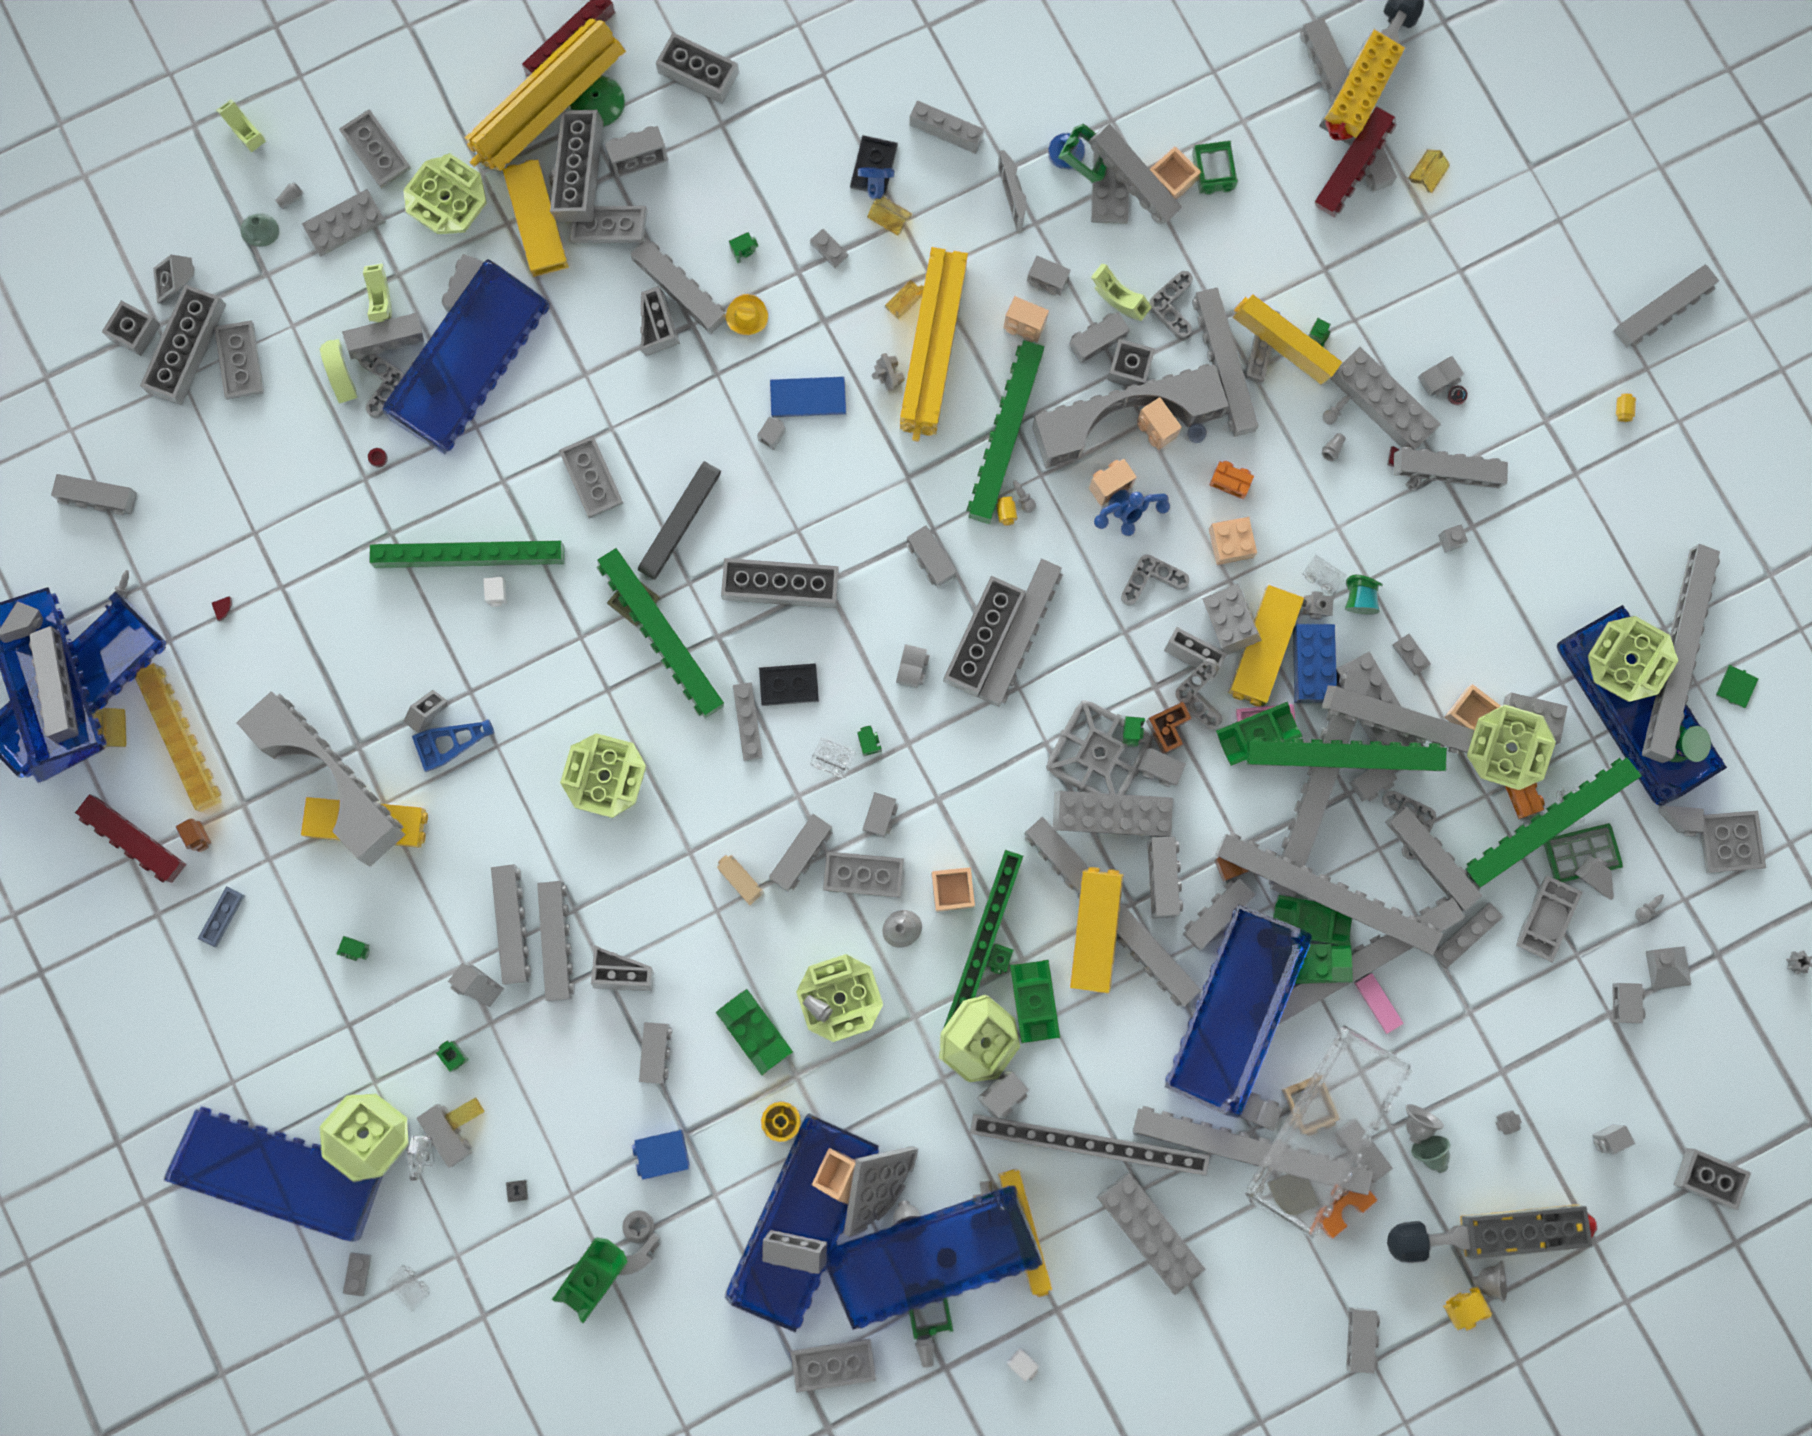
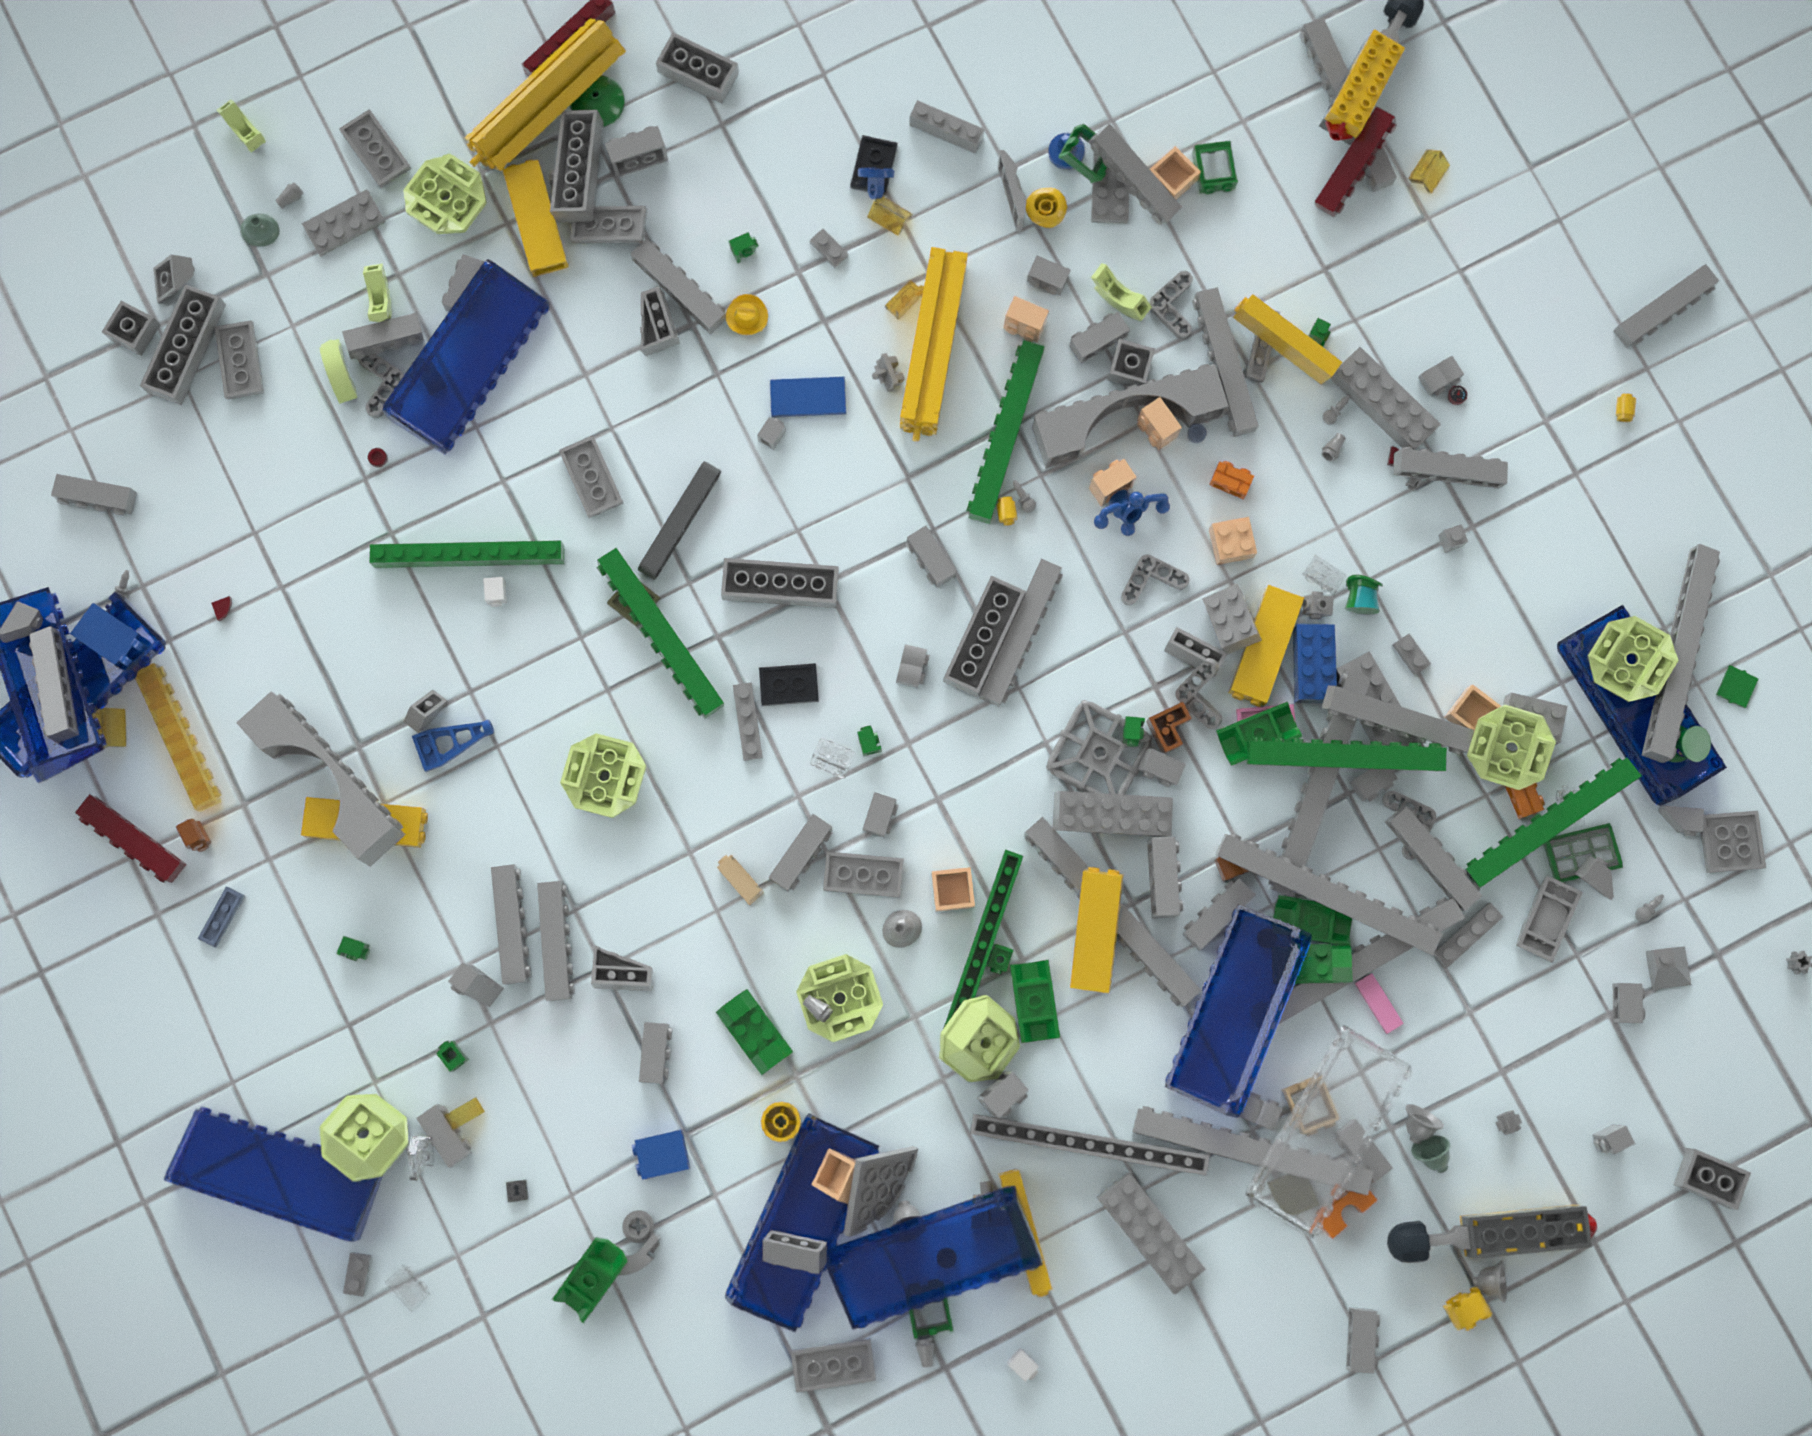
none -> blue tile [70,603,148,669]
none -> yellow hat [1025,187,1067,228]

